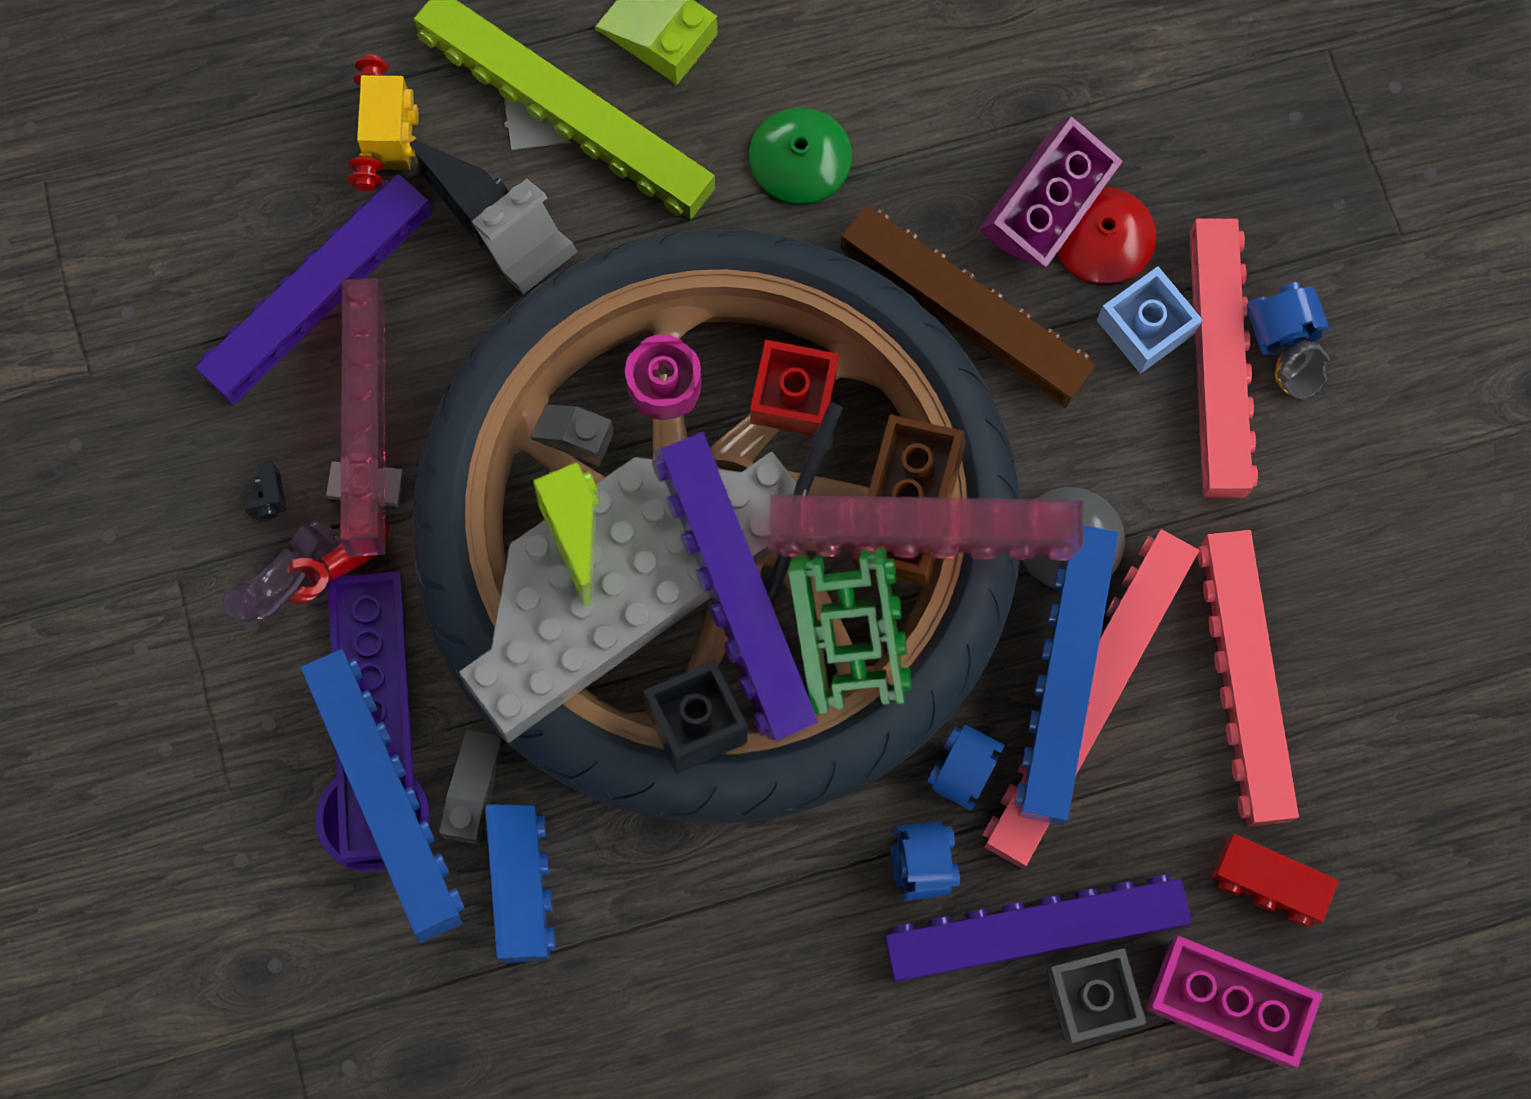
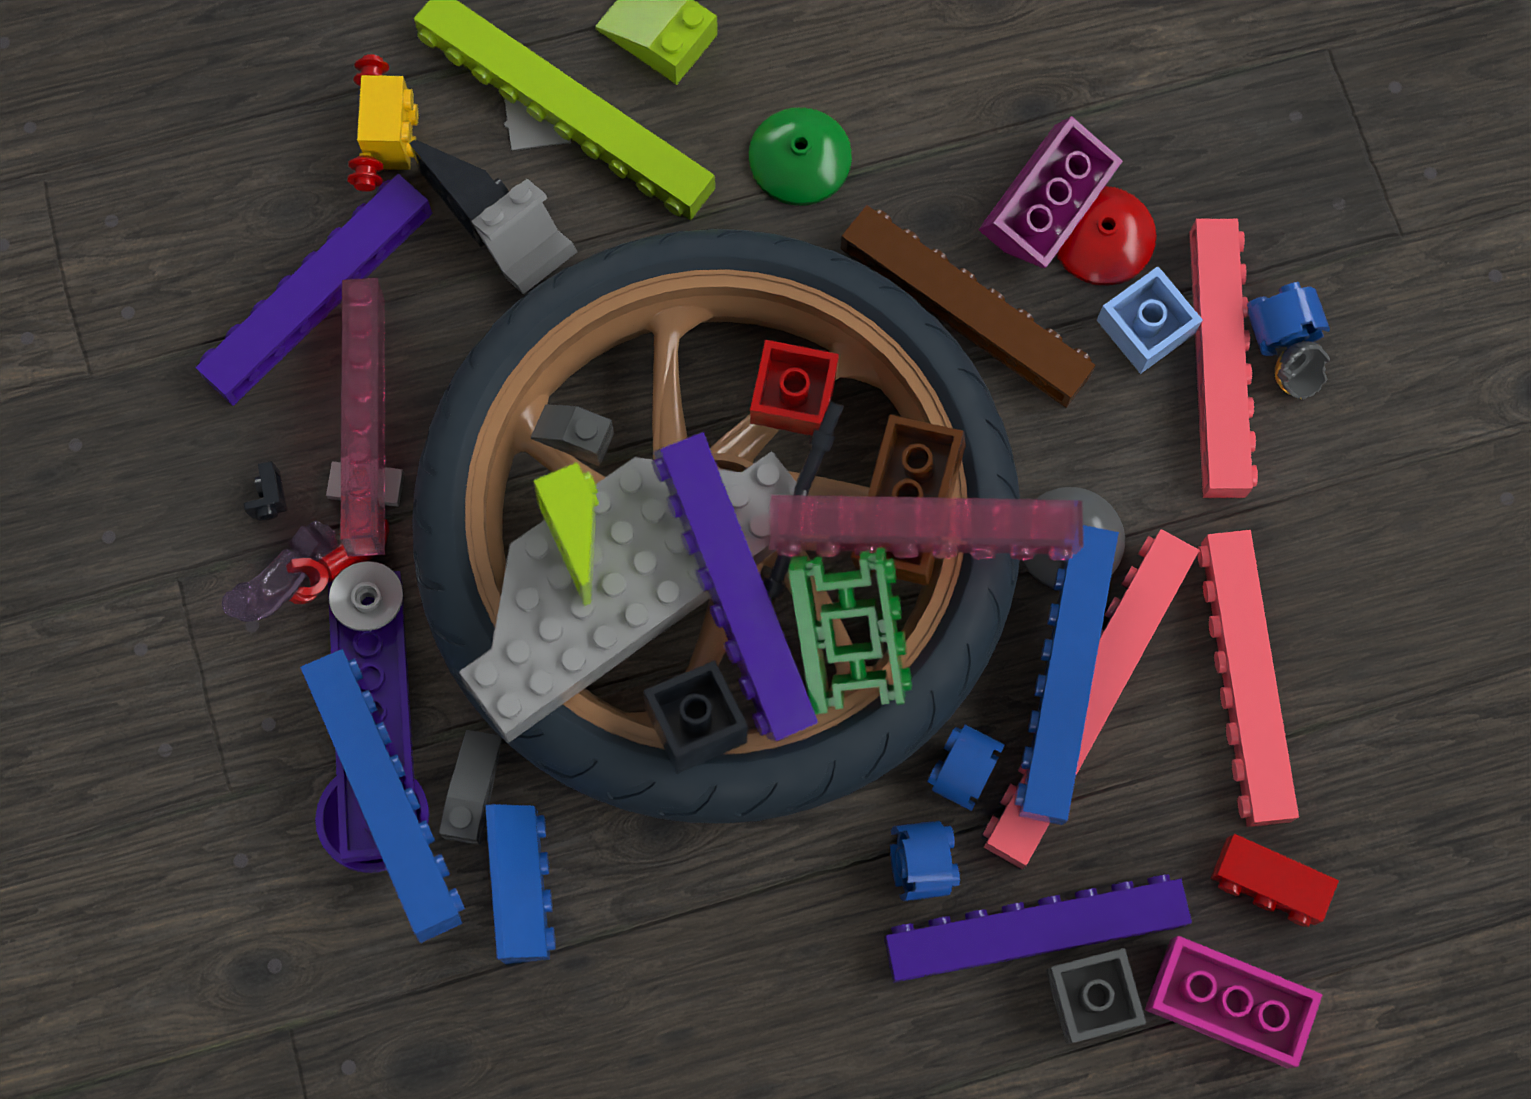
dark pink brick [625,335,701,420] -> none
none -> light grey dish [329,561,403,631]

